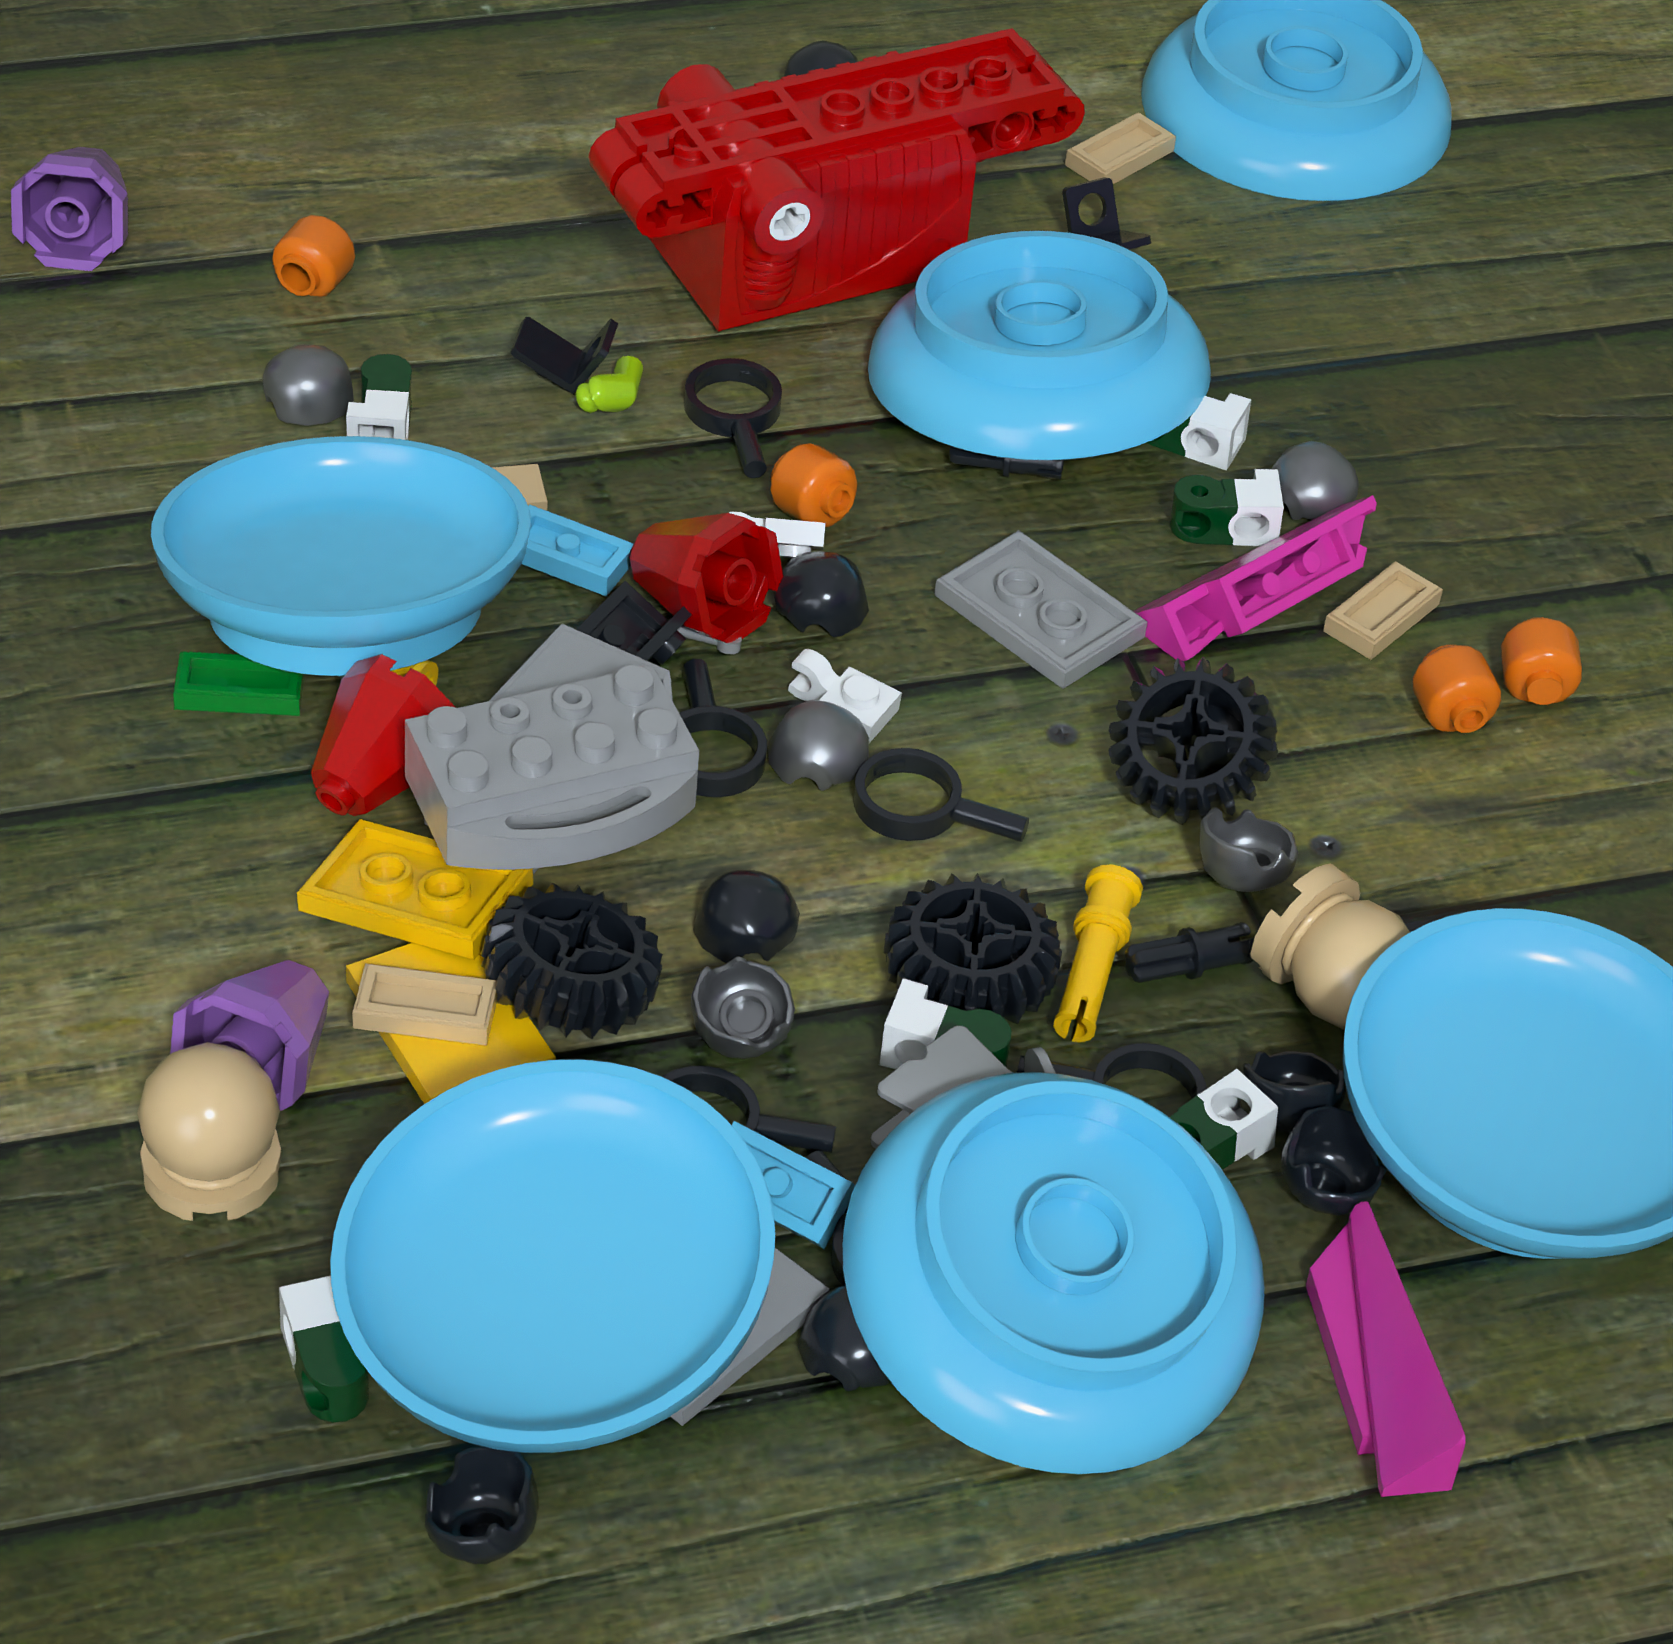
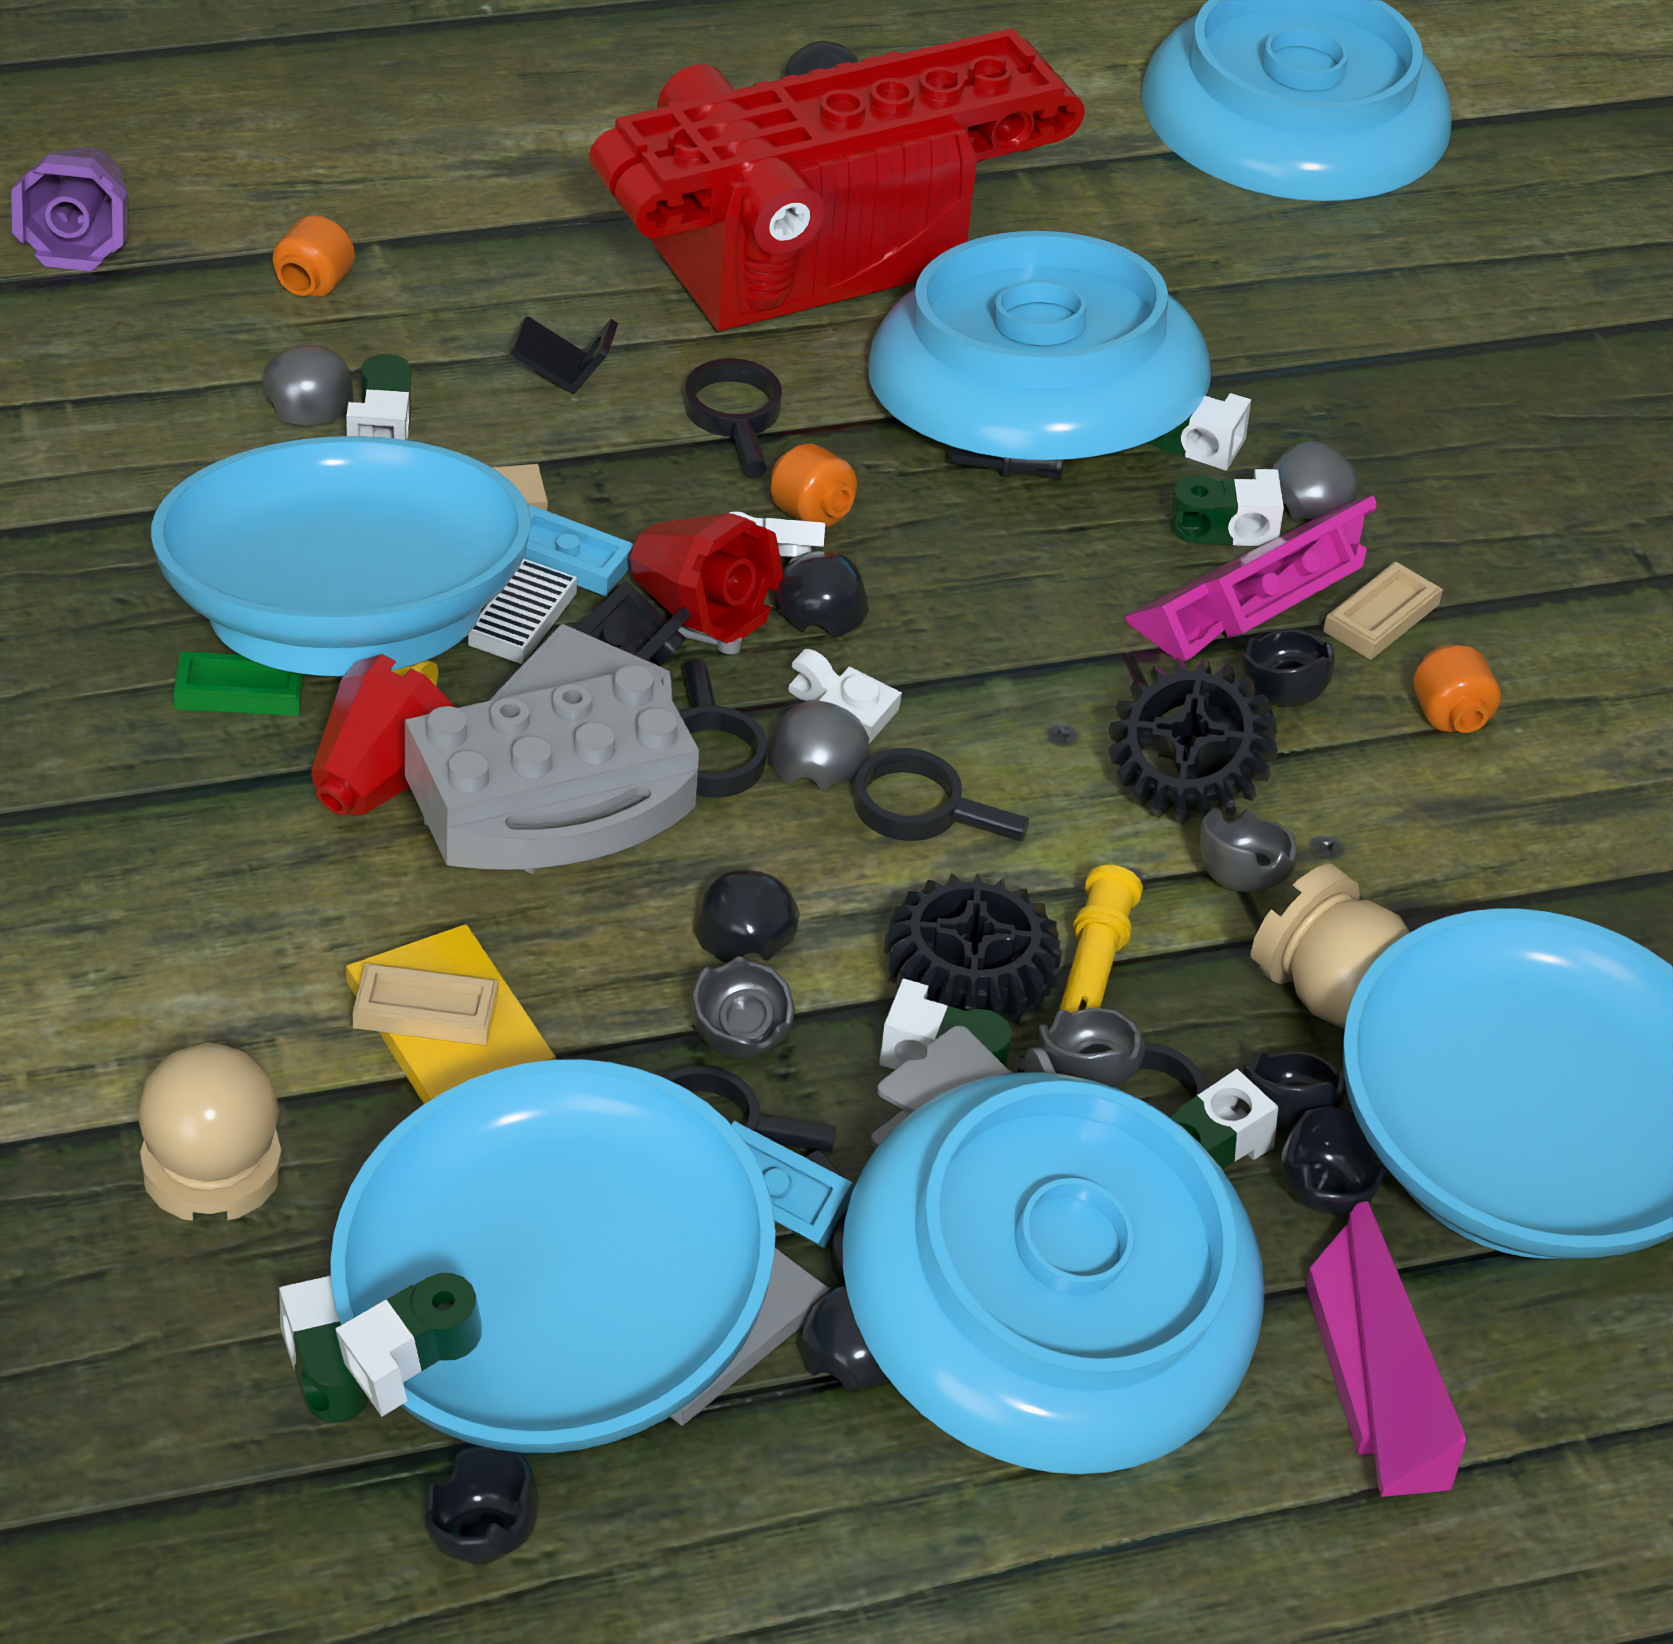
medium lavender cone [170,960,329,1111] -> none
yellow tile [297,819,534,960] -> none
black gear [481,883,663,1039] -> none
lime arm [576,356,643,413] -> none
light grey tile [935,530,1147,689] -> none
black bracket [1062,177,1151,250] -> none
tan tile [1065,112,1176,184] -> none
black axle [1125,922,1254,983] -> none
orange head [1501,617,1582,705] -> none
none -> leg [336,1273,482,1417]
none -> white tile [468,559,577,665]
none -> flat silver hair [1039,1007,1145,1088]
none -> black hair [1241,629,1335,707]

